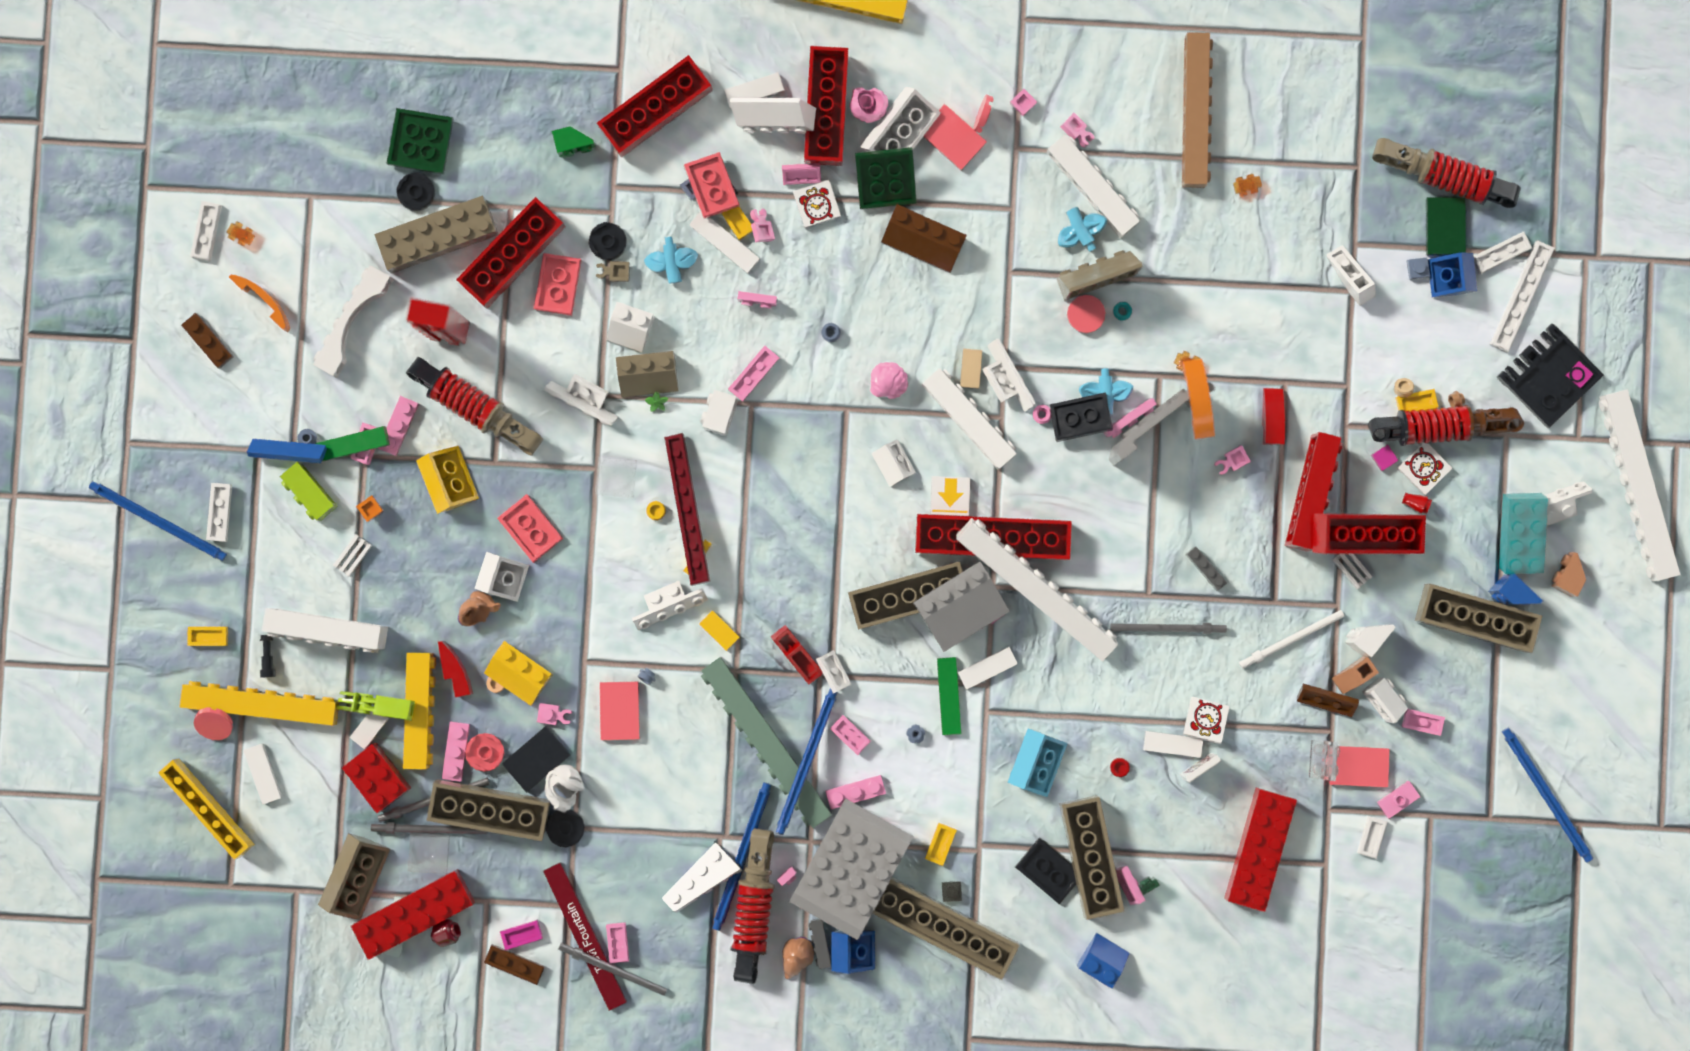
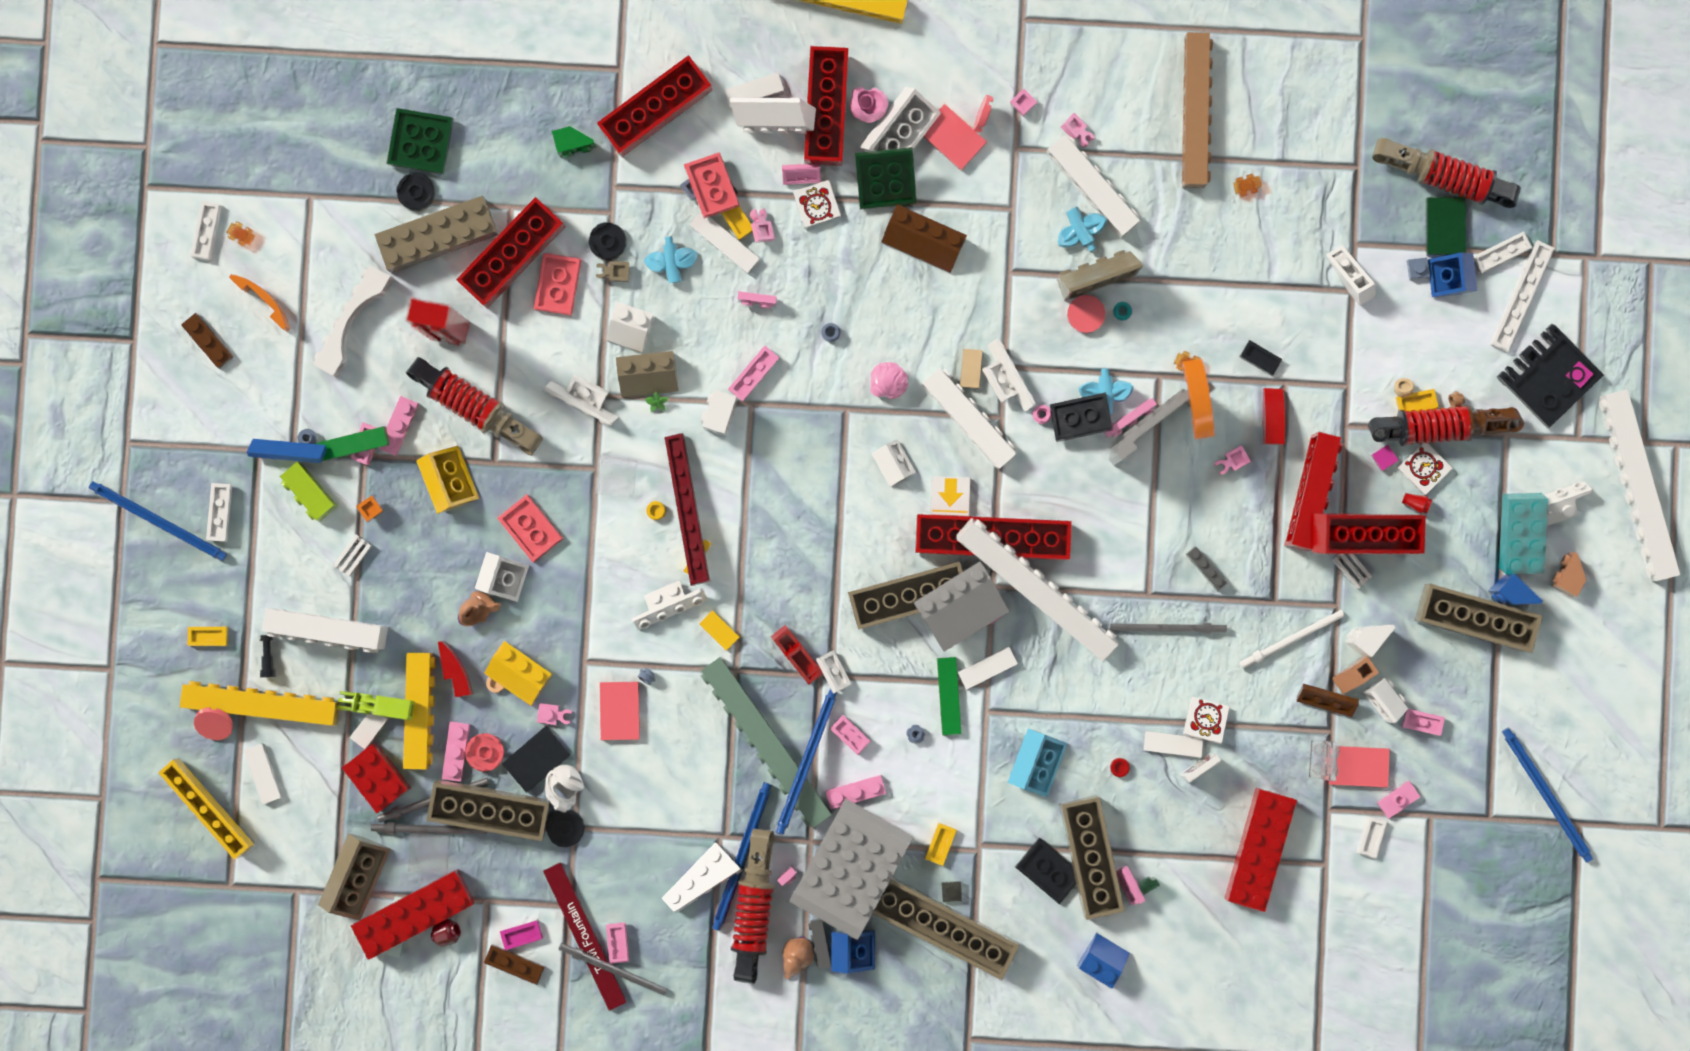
none -> black tile [1239,340,1282,376]

